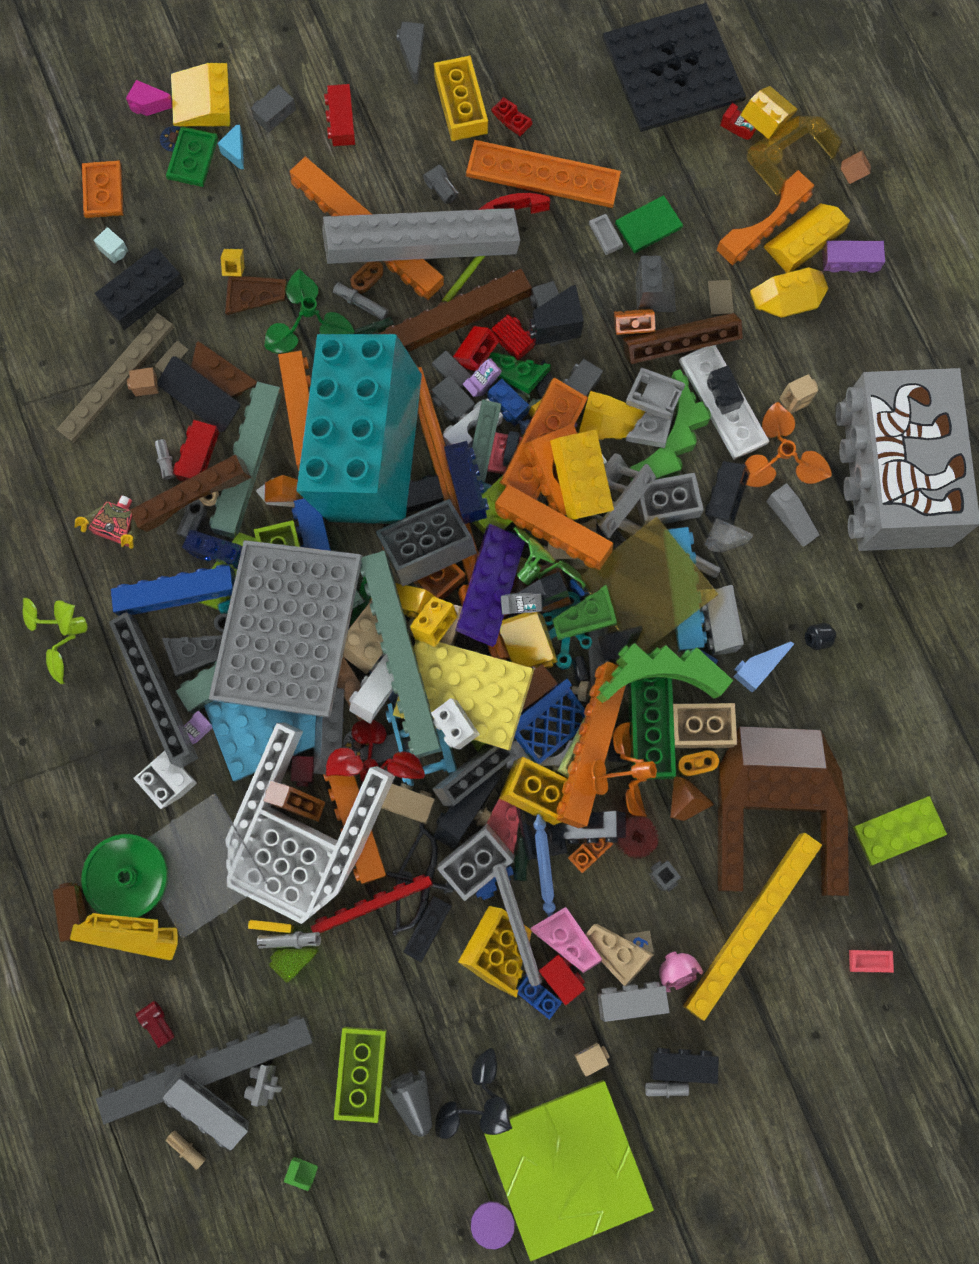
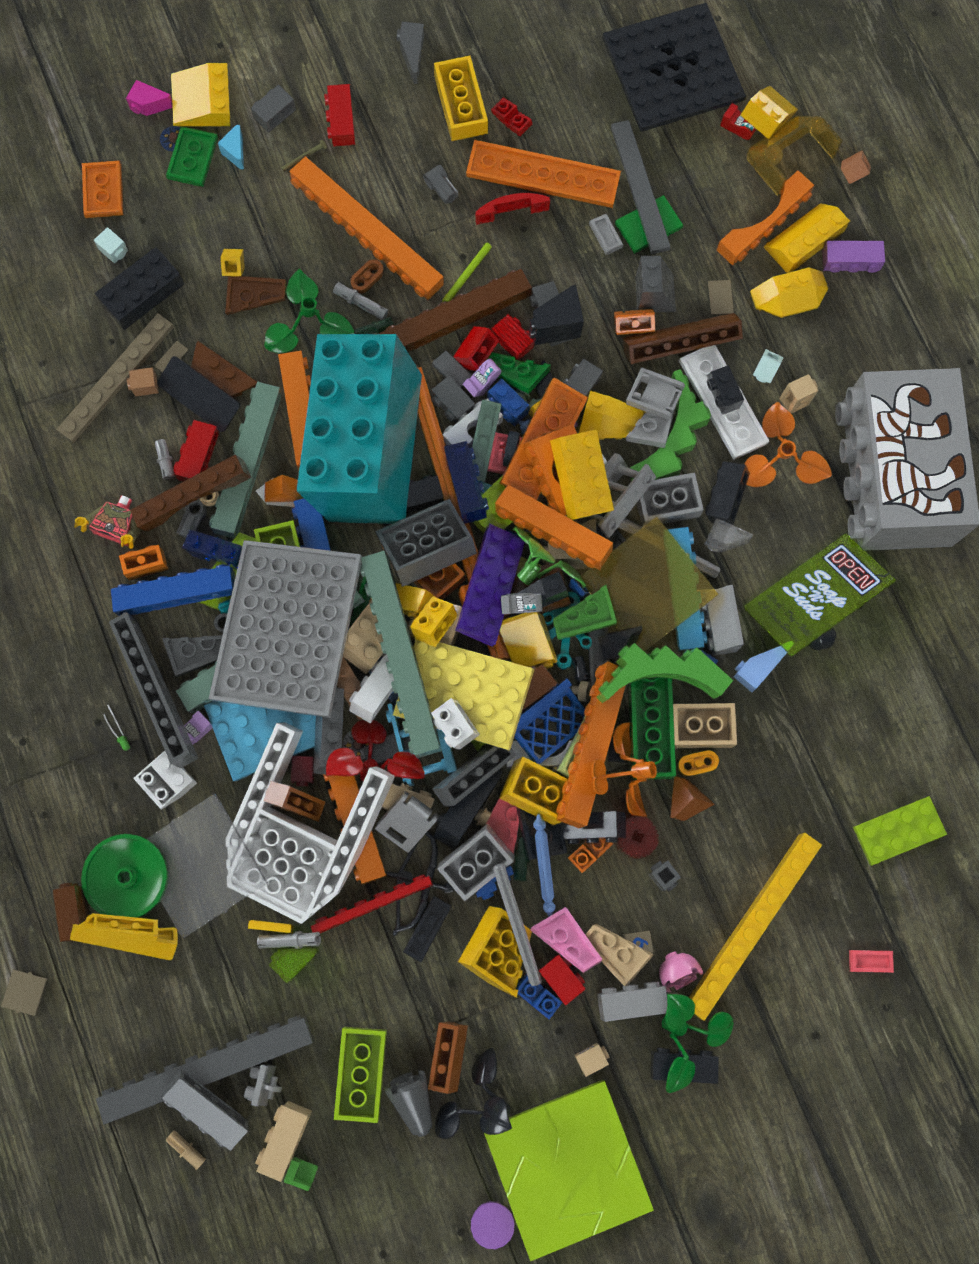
lime plant [23,597,87,684] -> none
dark red piece [135,1000,175,1048] -> none
light grey brick [322,208,520,264] -> none
light grey axle [645,1081,689,1098] -> none
reddish brown wedge [718,727,849,897] -> none
light grey slope [766,483,819,547] -> none
none -> dark tan piece [1,969,48,1016]
none -> piece [104,704,130,751]
none -> orange brick [119,545,168,581]
none -> tan brick [255,1101,312,1182]
none -> olive piece [281,140,327,171]
none -> light grey container [375,791,439,853]
none -> dark orange brick [428,1021,468,1094]
none -> dark grey tile [611,120,670,255]
none -> green plant [662,994,734,1093]
none -> clear neon green piece [744,534,896,657]
none -> light aqua brick [753,349,783,383]

